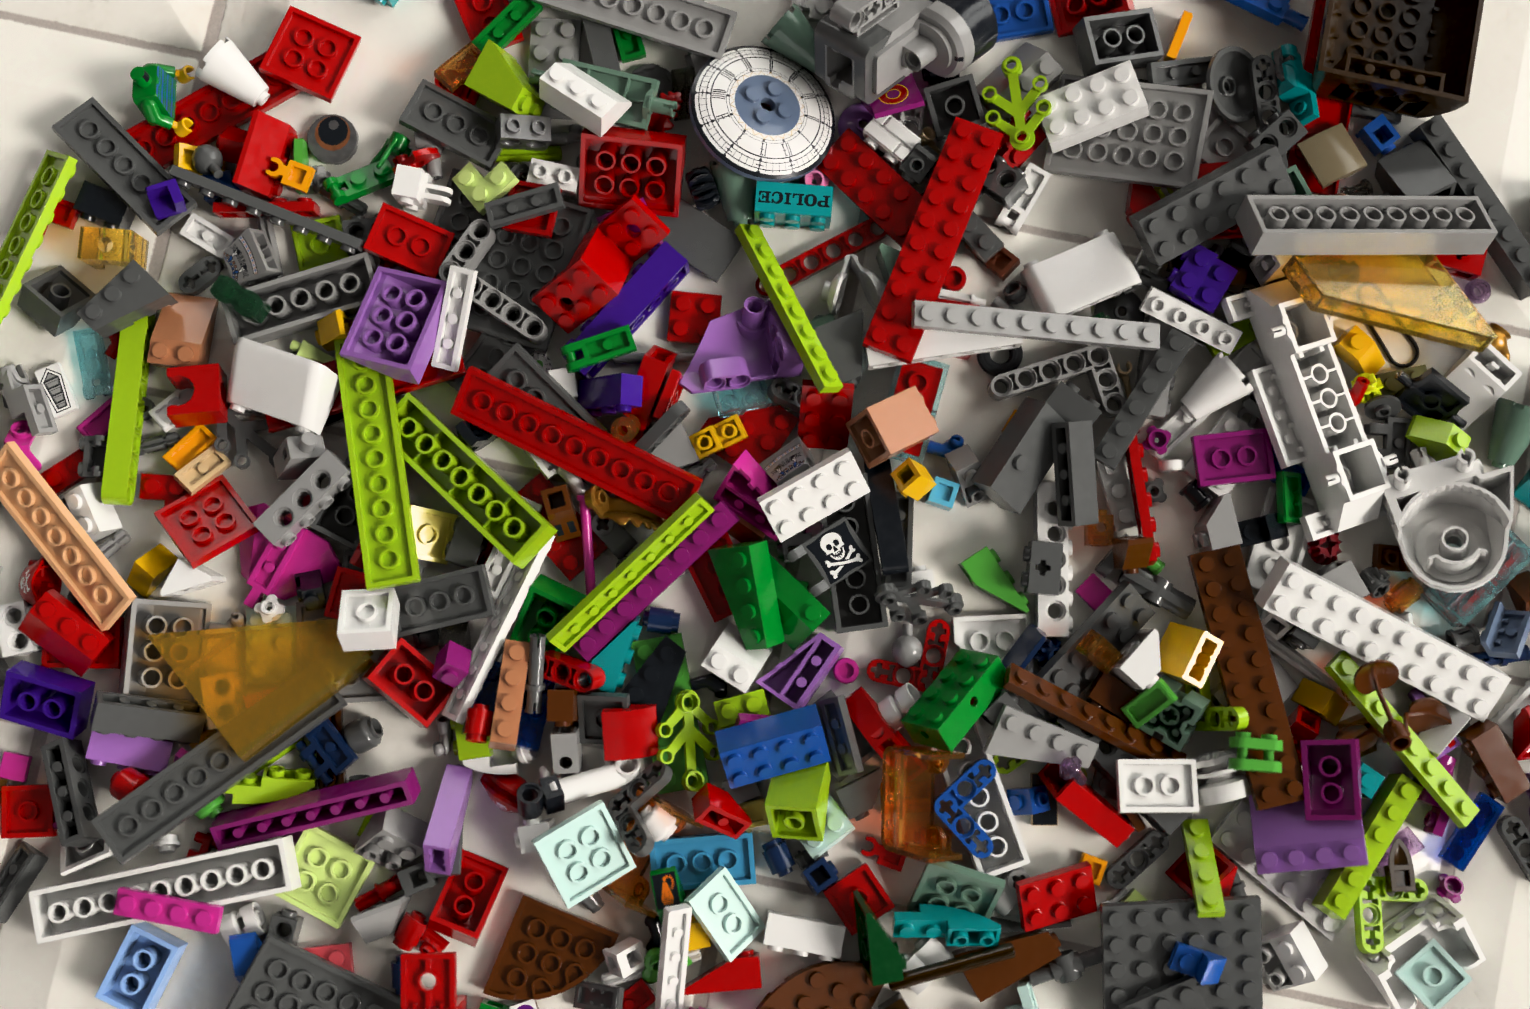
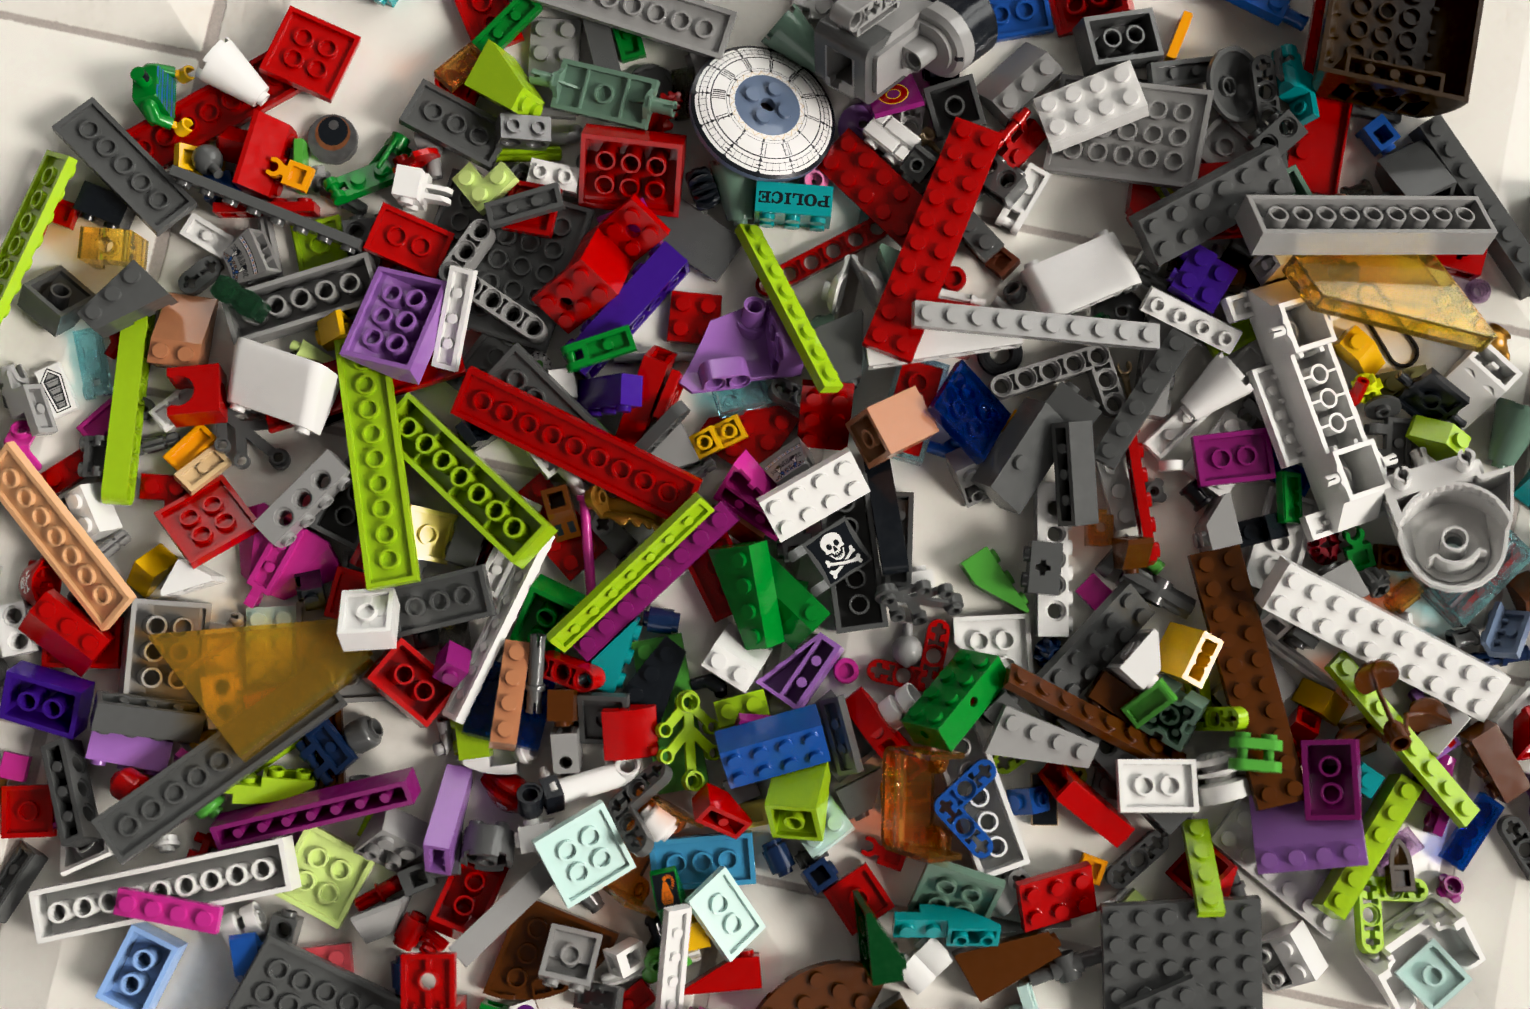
dark purple panel [145,178,187,220] -> none
white plate [254,594,285,624] -> none
light grey torso [273,432,326,480] -> none
red brick [464,704,494,744] -> none
white slope [539,62,632,137] -> none
clear orange brick [611,414,641,443] -> none
white brick [763,910,846,962] -> none
dark brown axle [888,942,1016,991] -> none
yellow brick [890,457,937,501] -> none
medium azure panel [925,476,960,511] -> none
lime plant [982,56,1052,151] -> none
dark blue slope [1002,623,1047,669] -> none
clear purple plate [1059,756,1087,785] -> none
clear orange brick [1075,629,1123,675] -> none
reddish brown tile [1123,813,1145,833] -> none
magenta plate [1142,426,1171,455] -> none
blue slope [1167,941,1227,985] -> none
dark tan slope [1297,123,1368,189] -> none
none -> light grey tile [448,860,554,967]
none -> dark grey brick [460,820,515,872]
none -> light grey plate [538,923,603,994]
none -> clear blue plate [927,359,1011,465]
none -> green plate [1342,526,1376,572]

